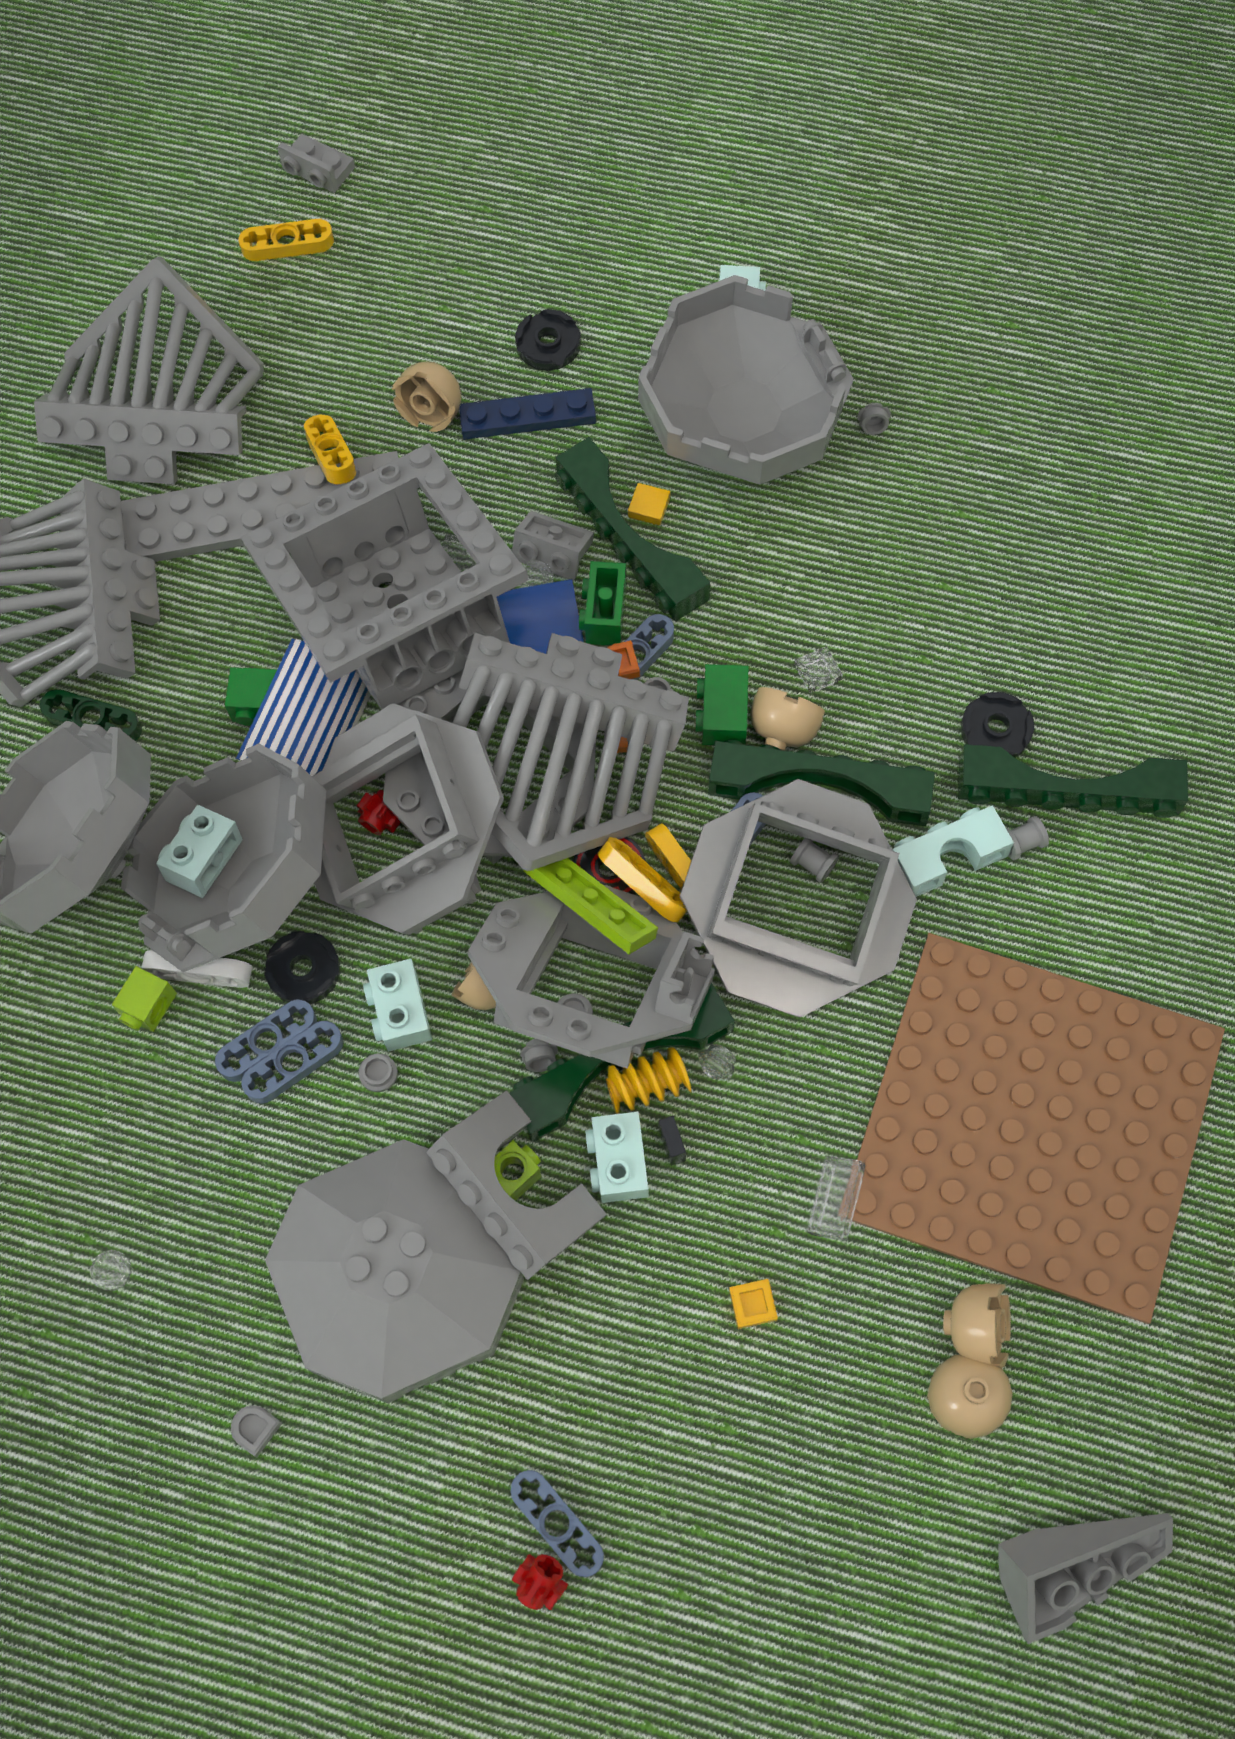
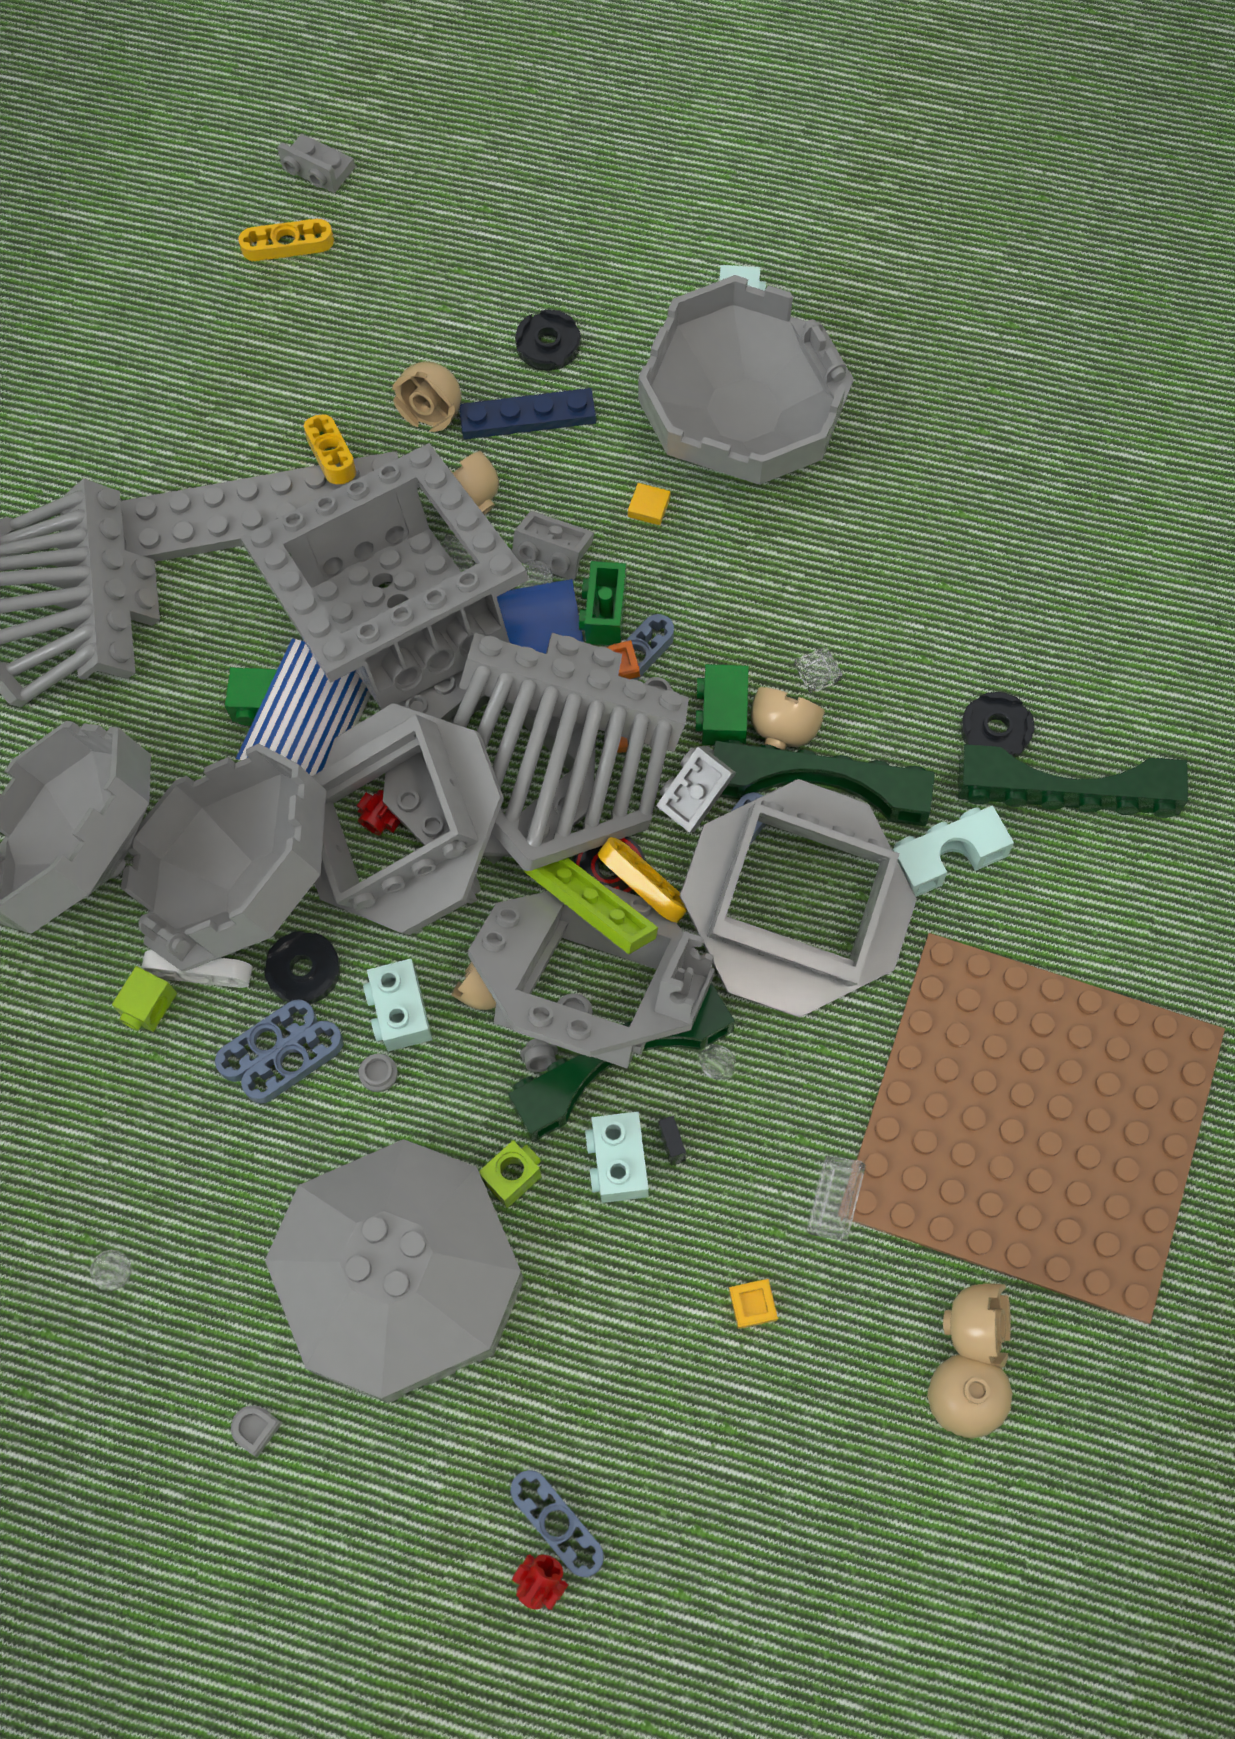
light grey plate [34,257,264,484] -> none
dark green beam [40,689,142,741] -> none
light aqua brick [156,804,243,898] -> none
light grey arch [426,1090,607,1280] -> none
dark green arch [554,437,710,622] -> none
yellow piece [606,1047,691,1114] -> none
yellow beam [645,823,691,890] -> none
light grey bush [790,838,839,883] -> none
light grey plate [857,403,891,435] -> none
light grey wedge [998,1513,1173,1644] -> none
light grey bush [1006,816,1049,860] -> none
none -> tan cylinder [450,451,499,515]
none -> light grey bracket [656,746,736,833]

